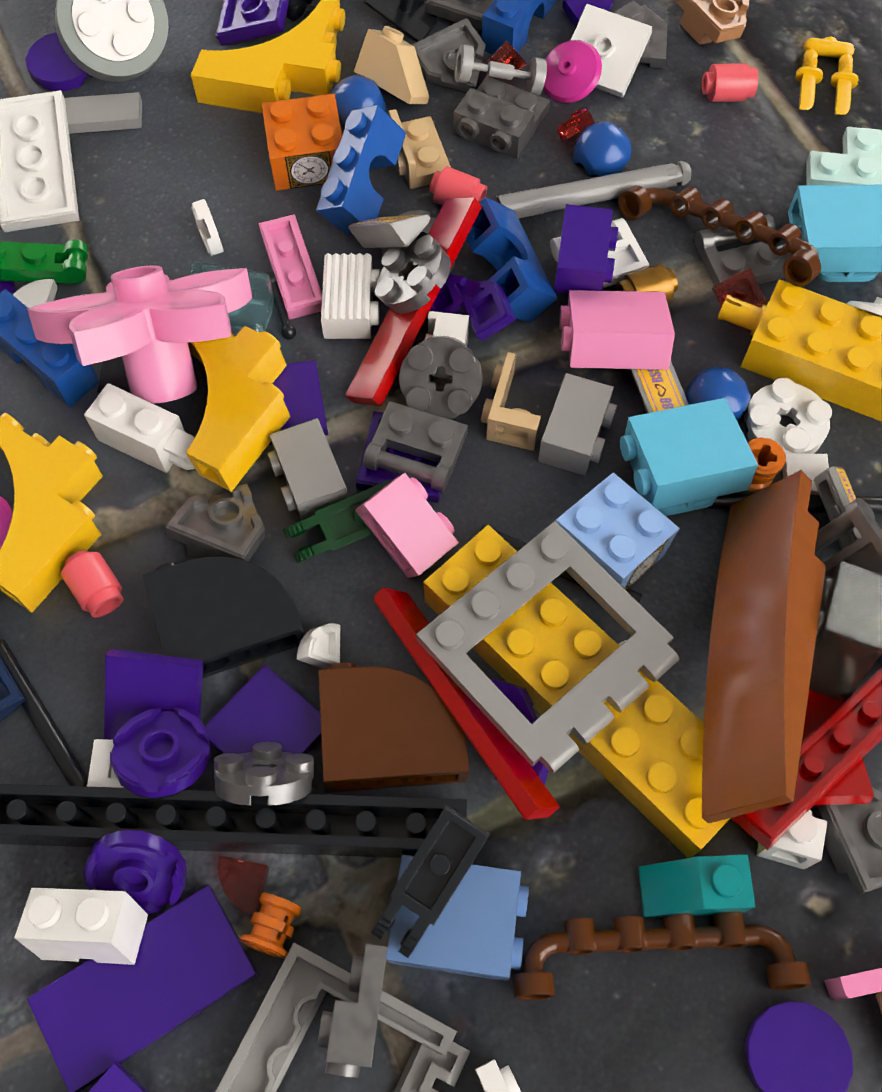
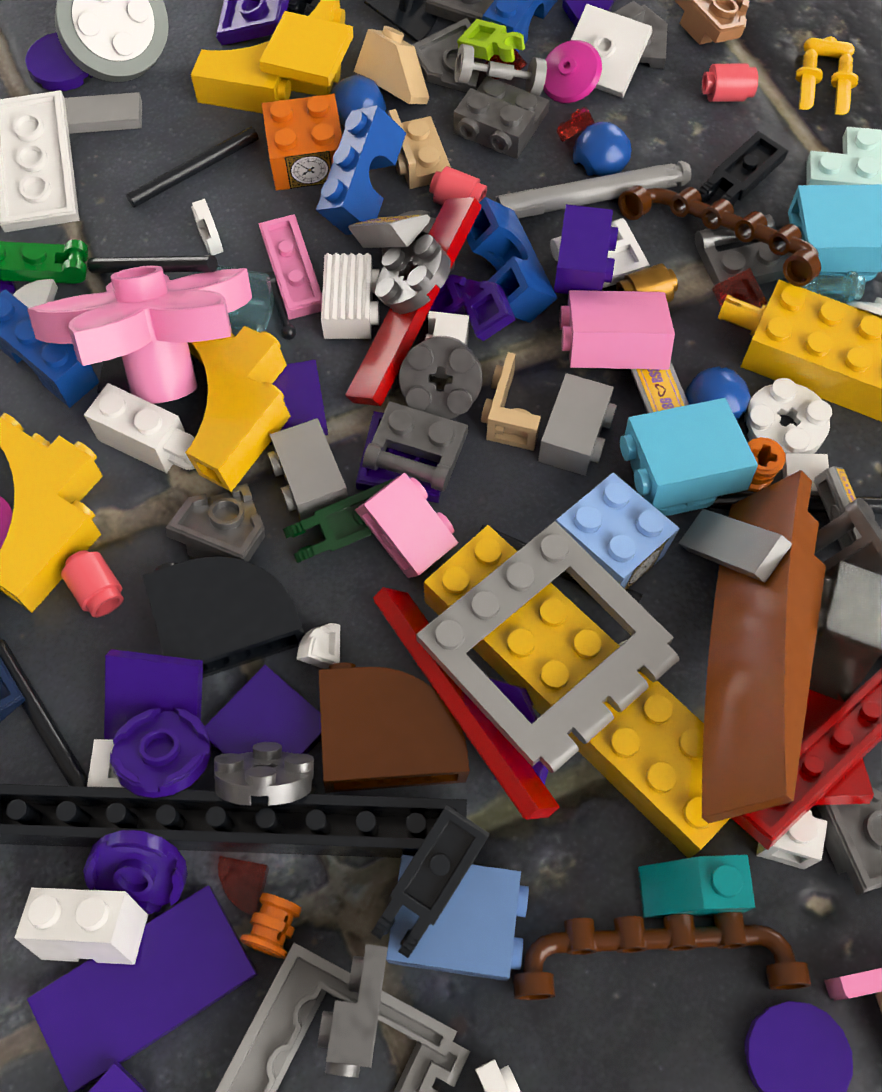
none -> black bar [87,255,218,273]
none -> black bar [126,126,259,208]
none -> yellow tile [259,11,354,87]
none -> lime plate [457,19,525,62]
none -> light grey tile [678,509,792,583]
none -> black hinge [698,131,788,206]
none -> clear light blue plant [802,271,865,302]

